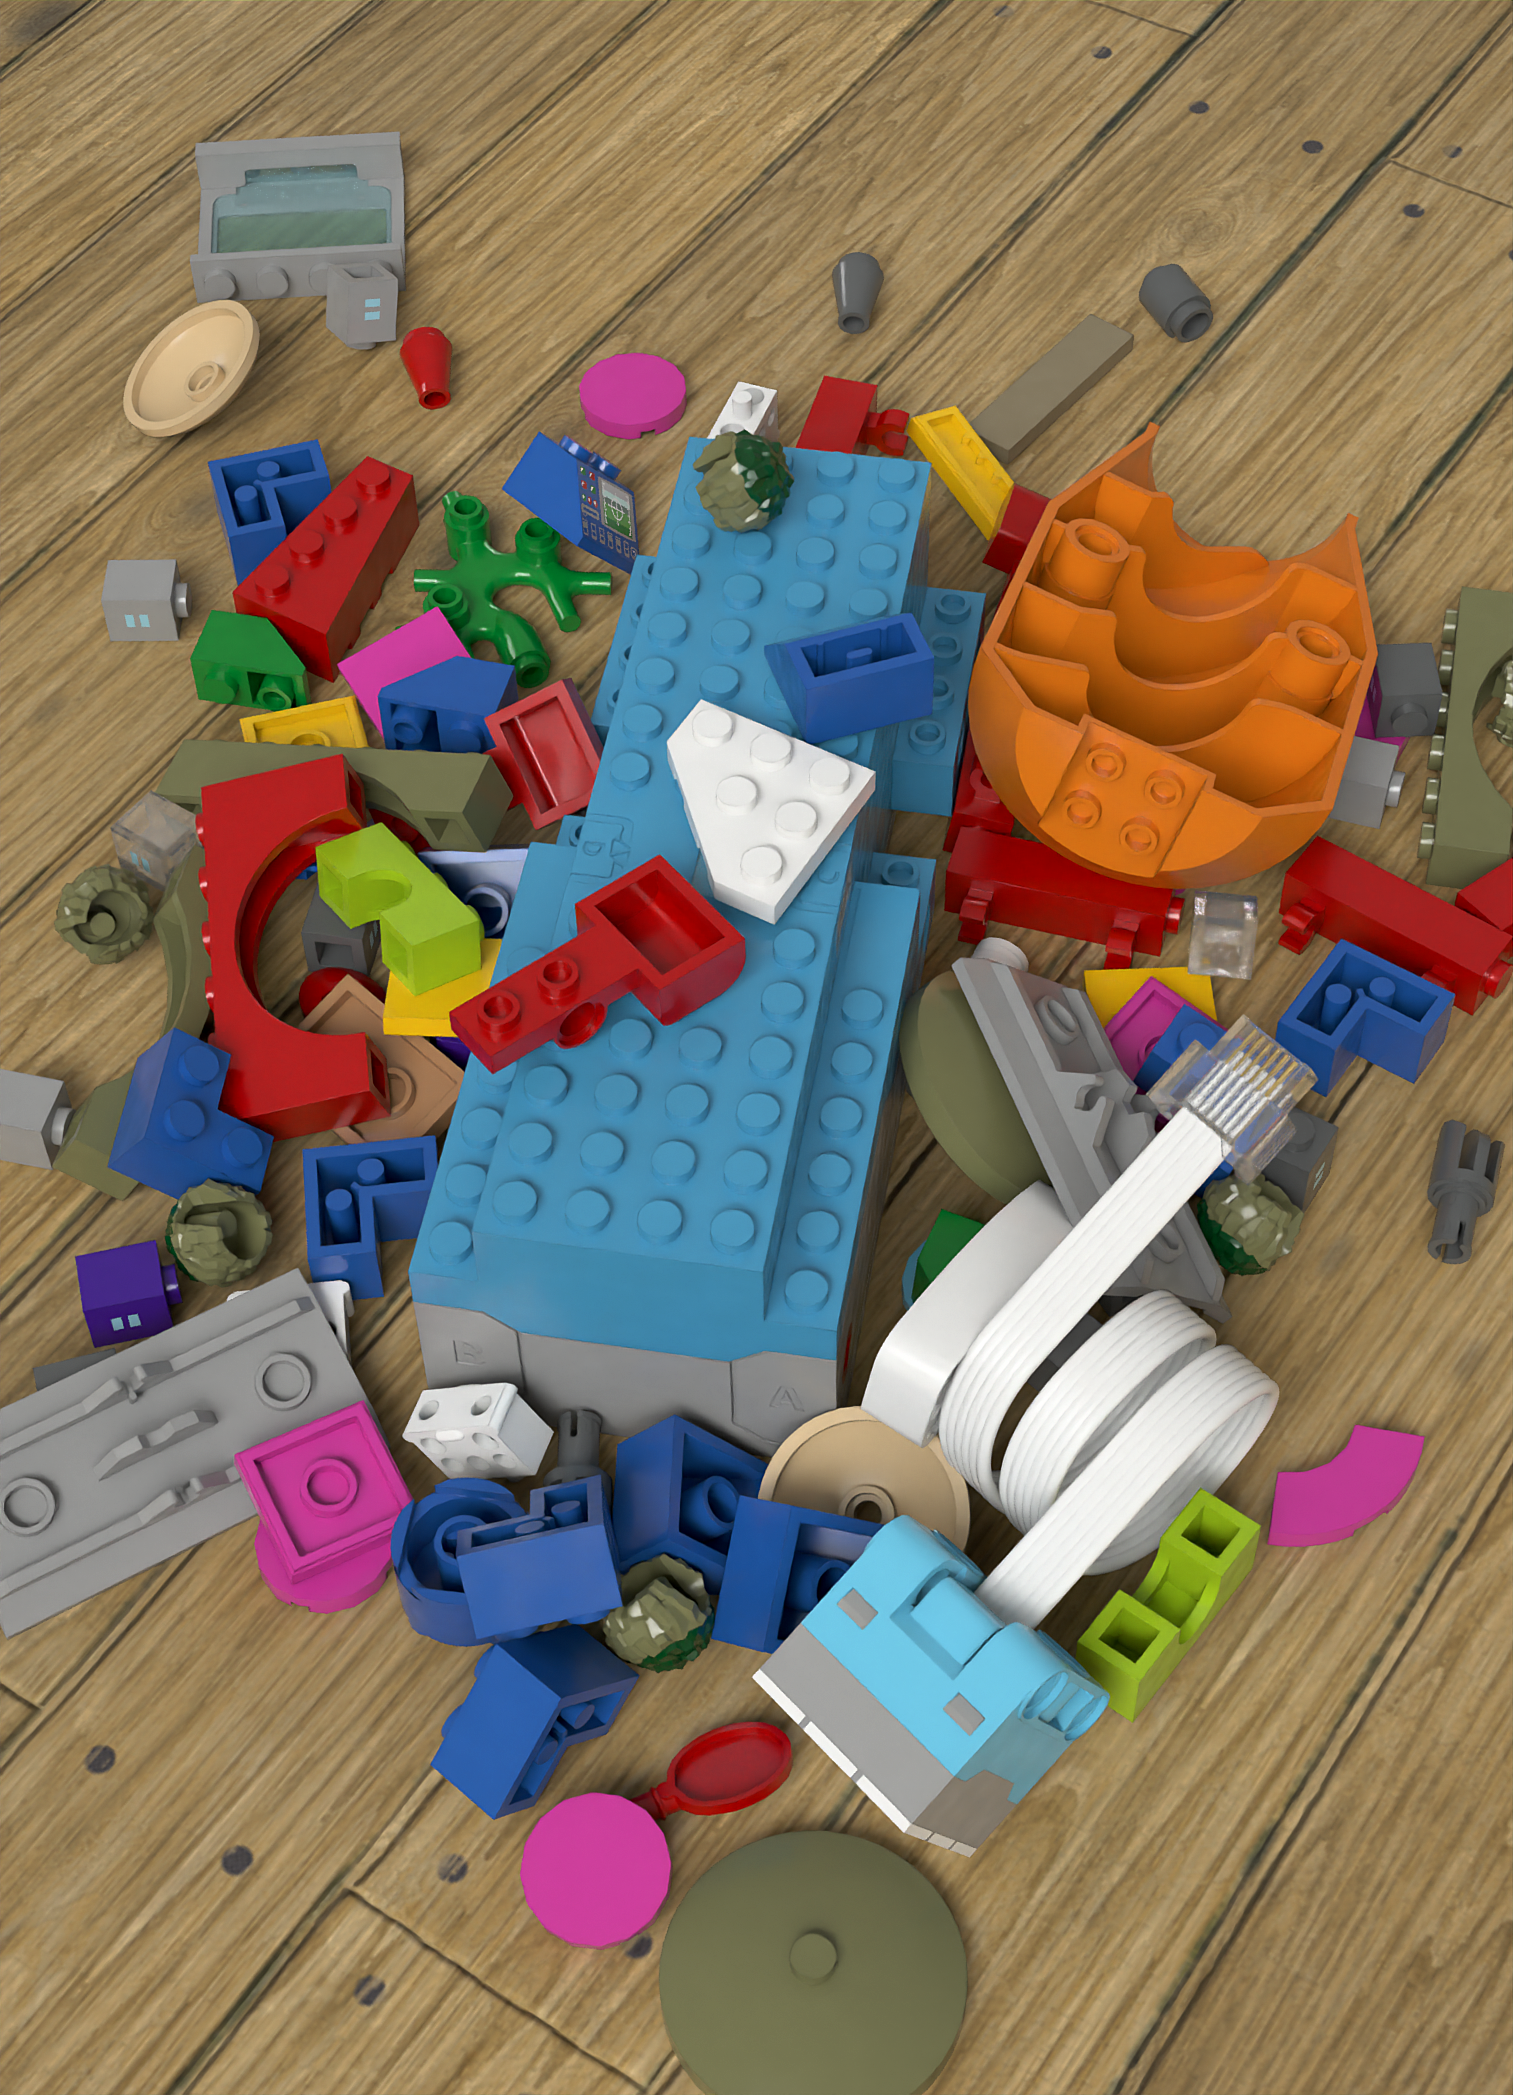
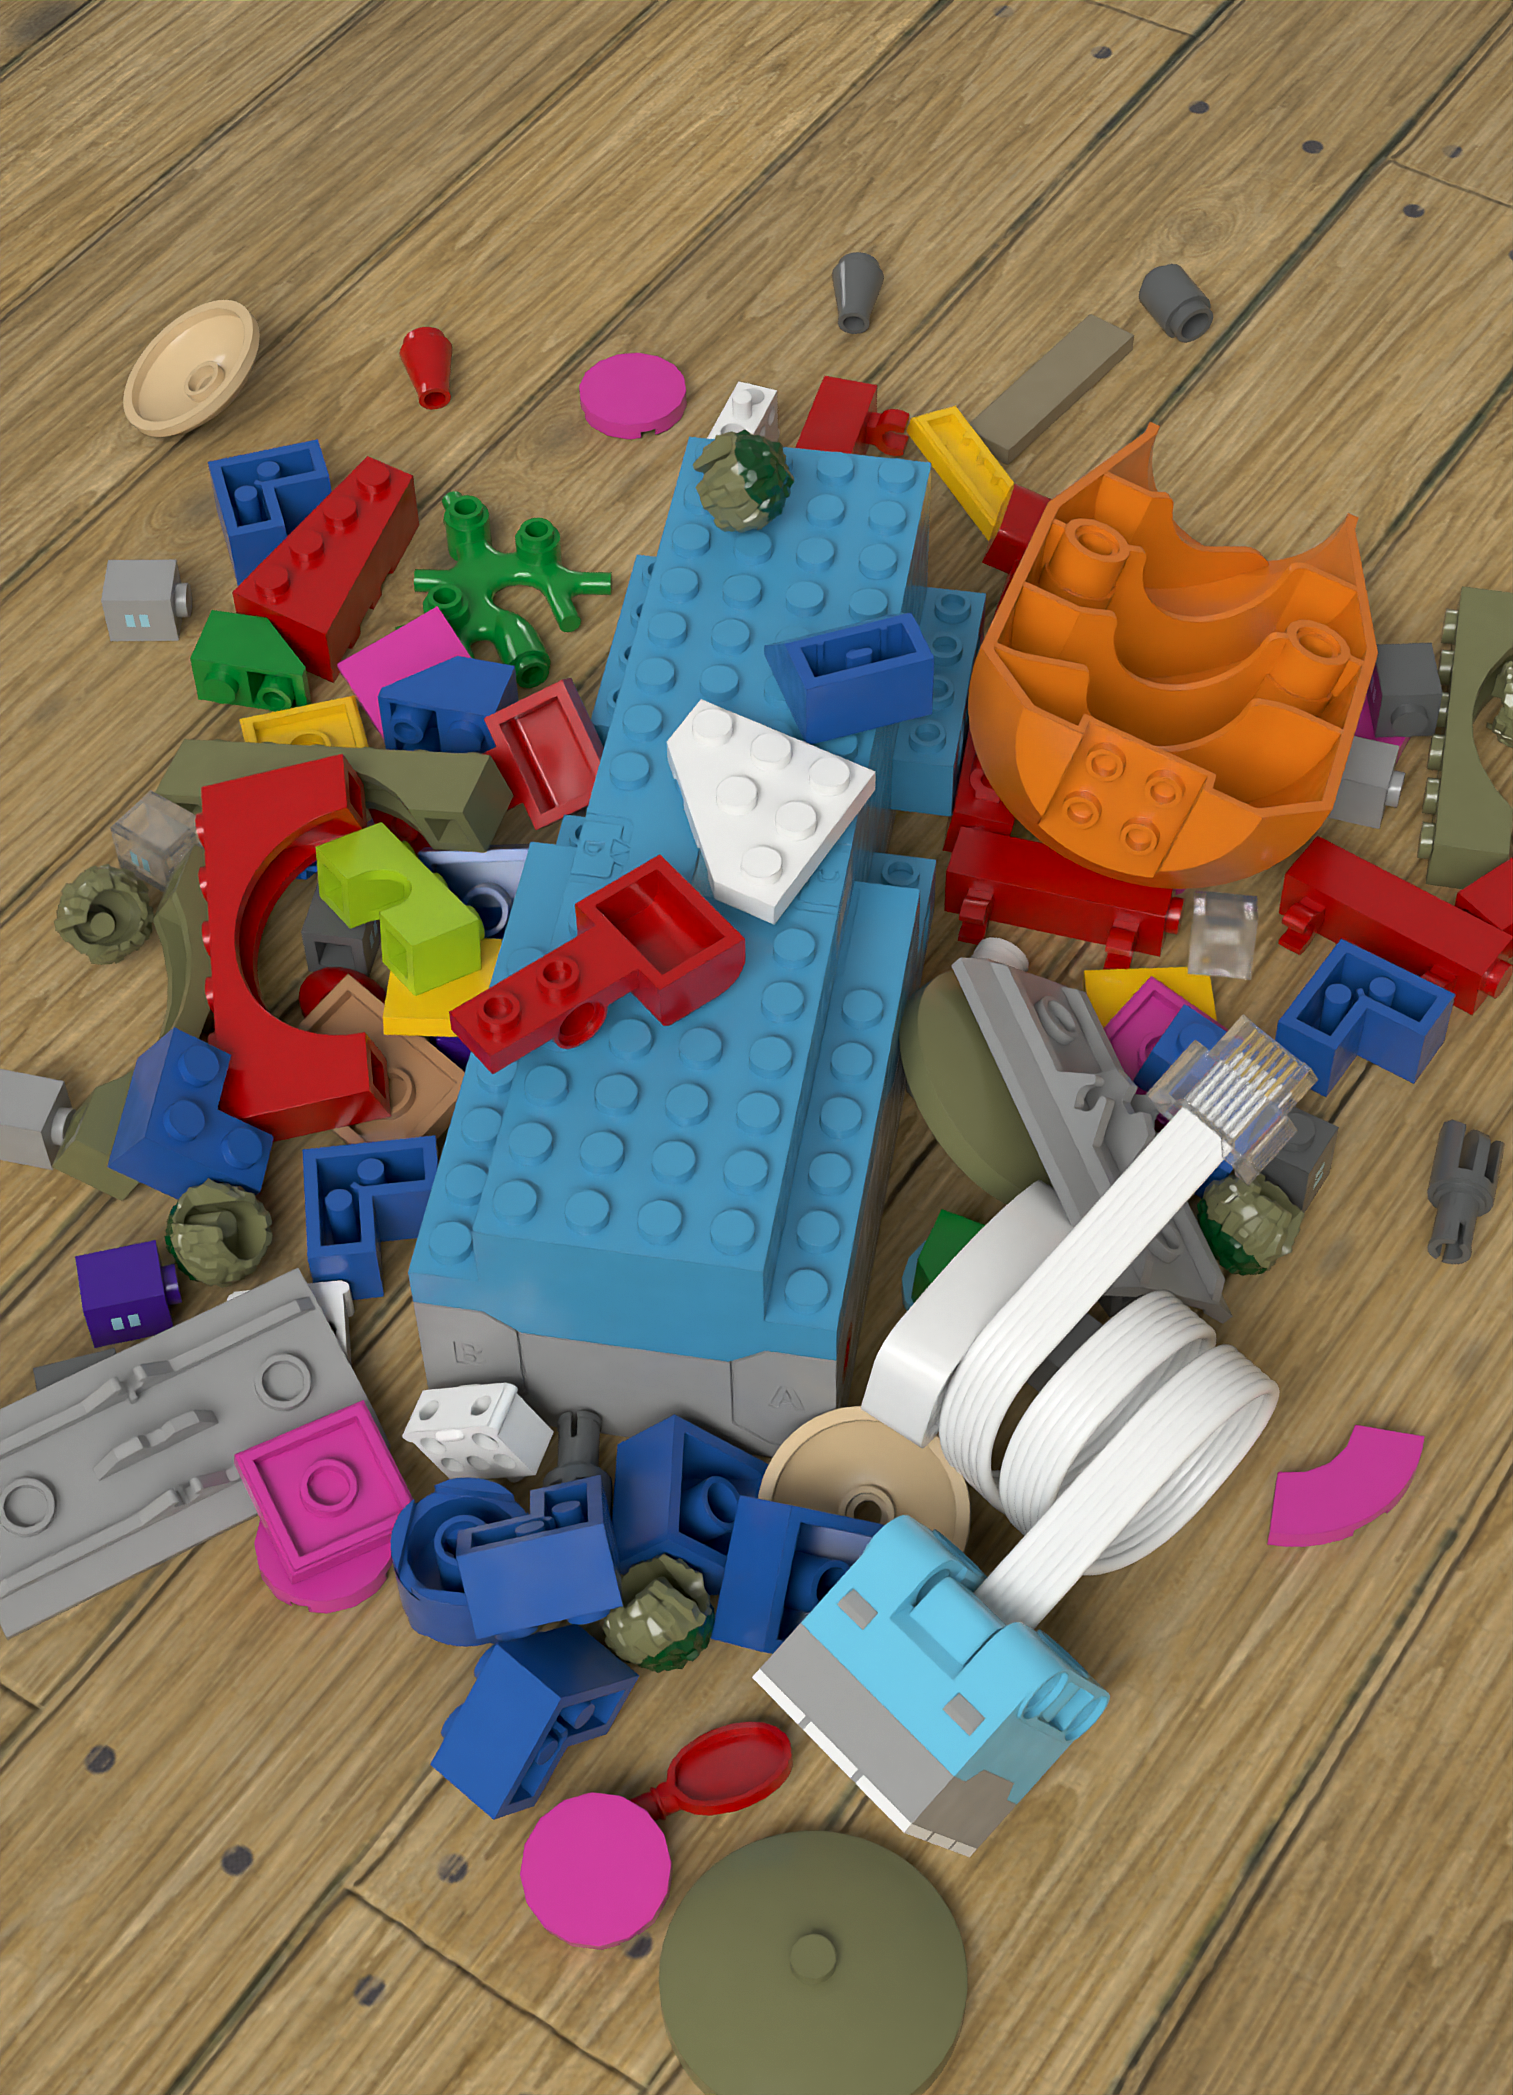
panel [190,132,406,303] -> none
light grey brick [326,262,398,349] -> none
blue slope [502,432,639,575] -> none
lime arch [1075,1487,1261,1723] -> none

